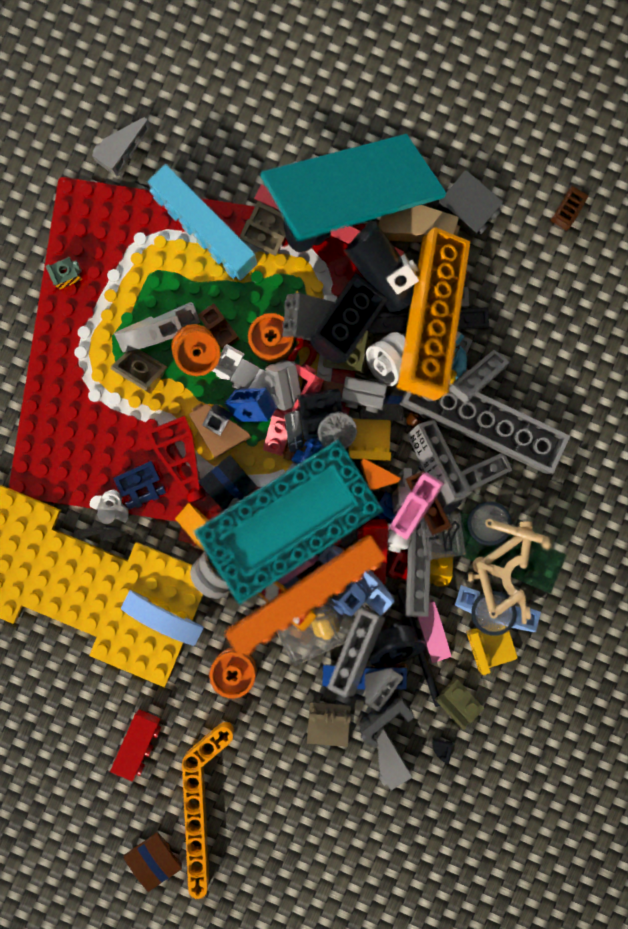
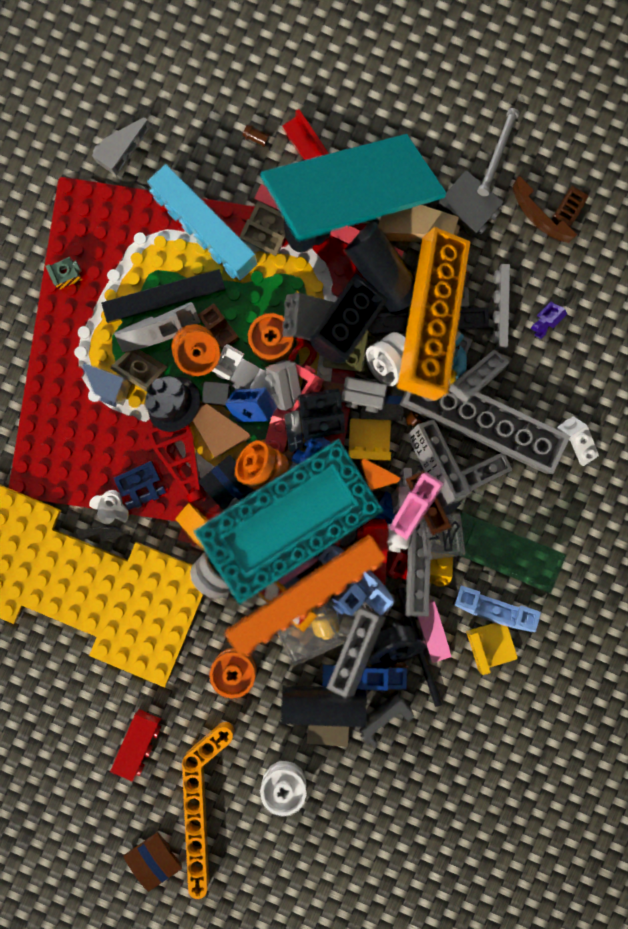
light blue slope [121,590,204,646] -> none
black slope [202,404,233,436] -> none
light grey wheel [318,412,357,449] -> none
light grey slope [365,668,403,712] -> none
light grey slope [376,726,412,790] -> none
white bracket [386,254,419,294] -> none
black tile [432,738,453,764] -> none
olive plate [434,678,485,730] -> none
piece [468,501,551,636] -> none
none -> sand blue slope [83,363,132,407]
none -> black tile [101,269,226,323]
none -> black piece [144,377,201,432]
none -> dark grey panel [202,382,231,406]
none -> orange wheel [235,440,288,490]
none -> reddish brown pin [243,124,270,147]
none -> white wheel [260,761,307,816]
none -> black brick [281,685,367,728]
none -> red panel [282,109,329,161]
none -> light grey bar [477,108,520,196]
none -> light grey plate [493,264,510,349]
none -> reddish brown slope [512,176,577,243]
none -> dark purple plate [531,302,567,339]
none -> white bracket [557,416,599,466]

